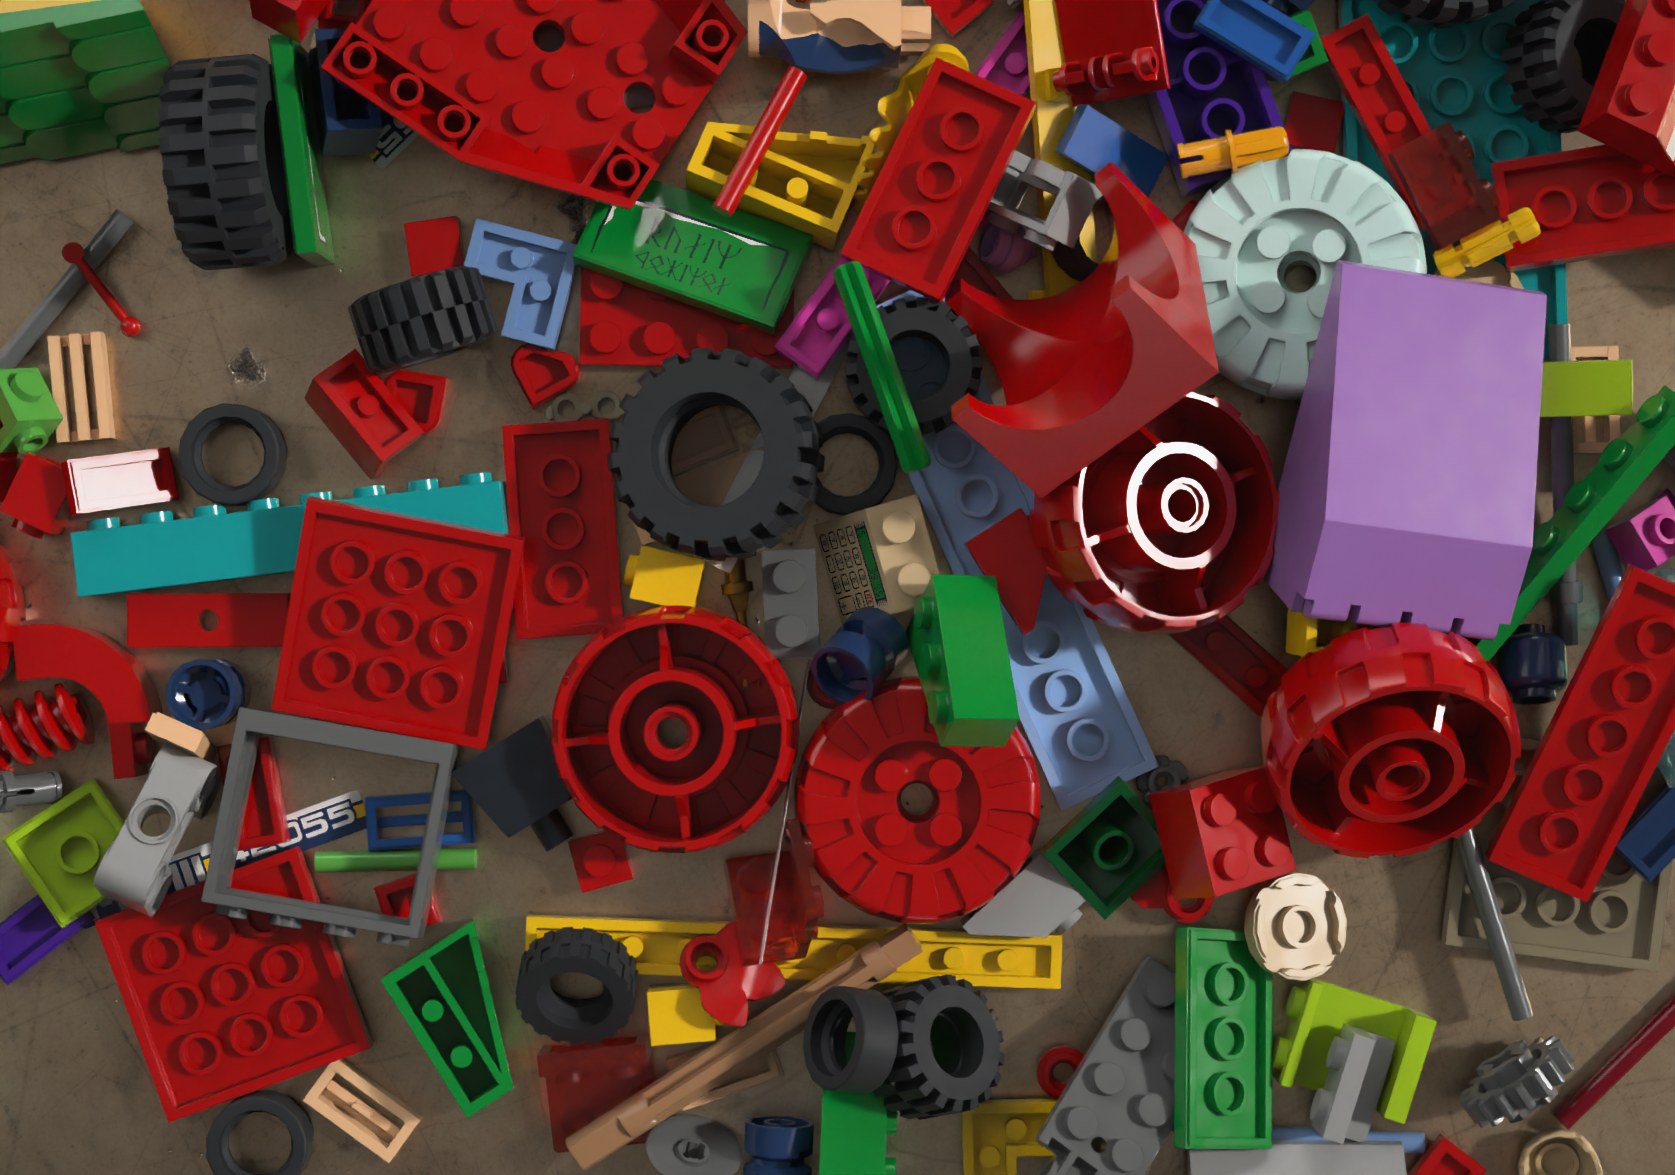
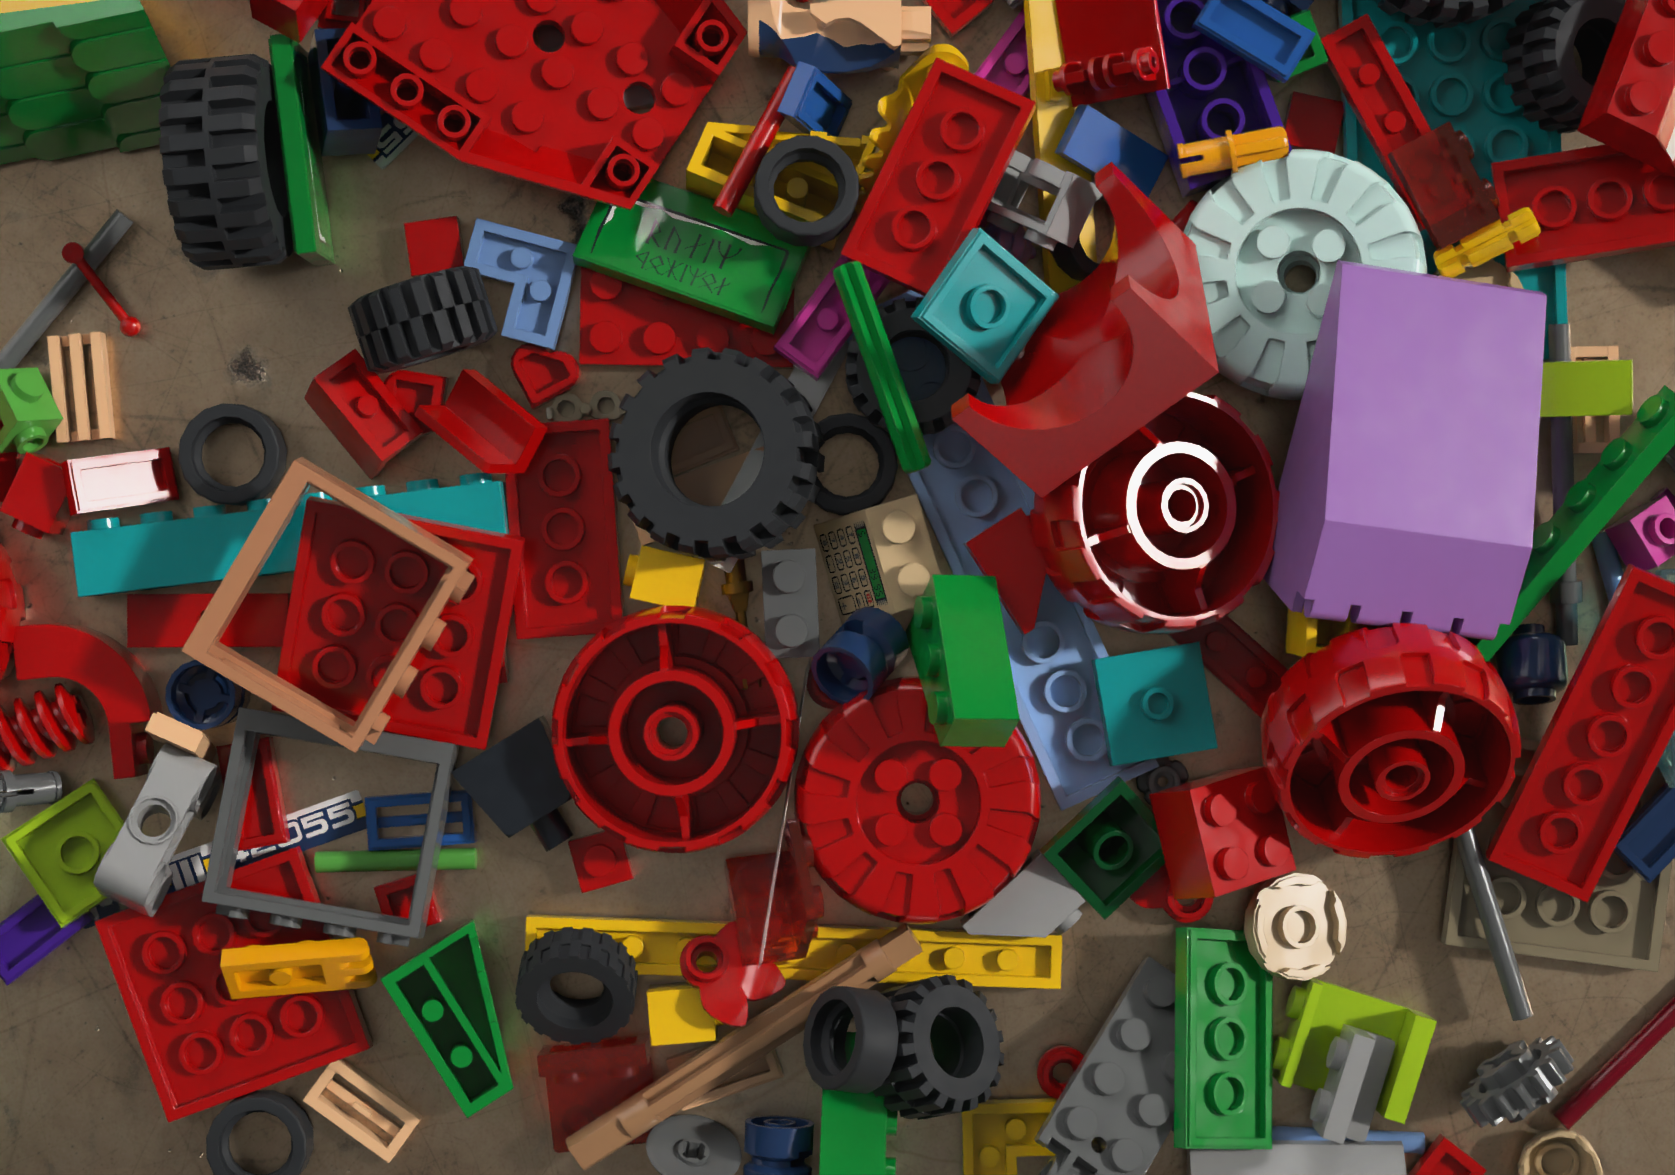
none -> nougat window [181,457,475,753]
none -> light orange hinge [220,937,378,999]
none -> red panel [414,369,548,473]
none -> black tyre [754,136,859,247]
none -> blue tile [777,61,852,137]
none -> teal plate [911,228,1059,384]
none -> teal plate [1091,642,1218,766]

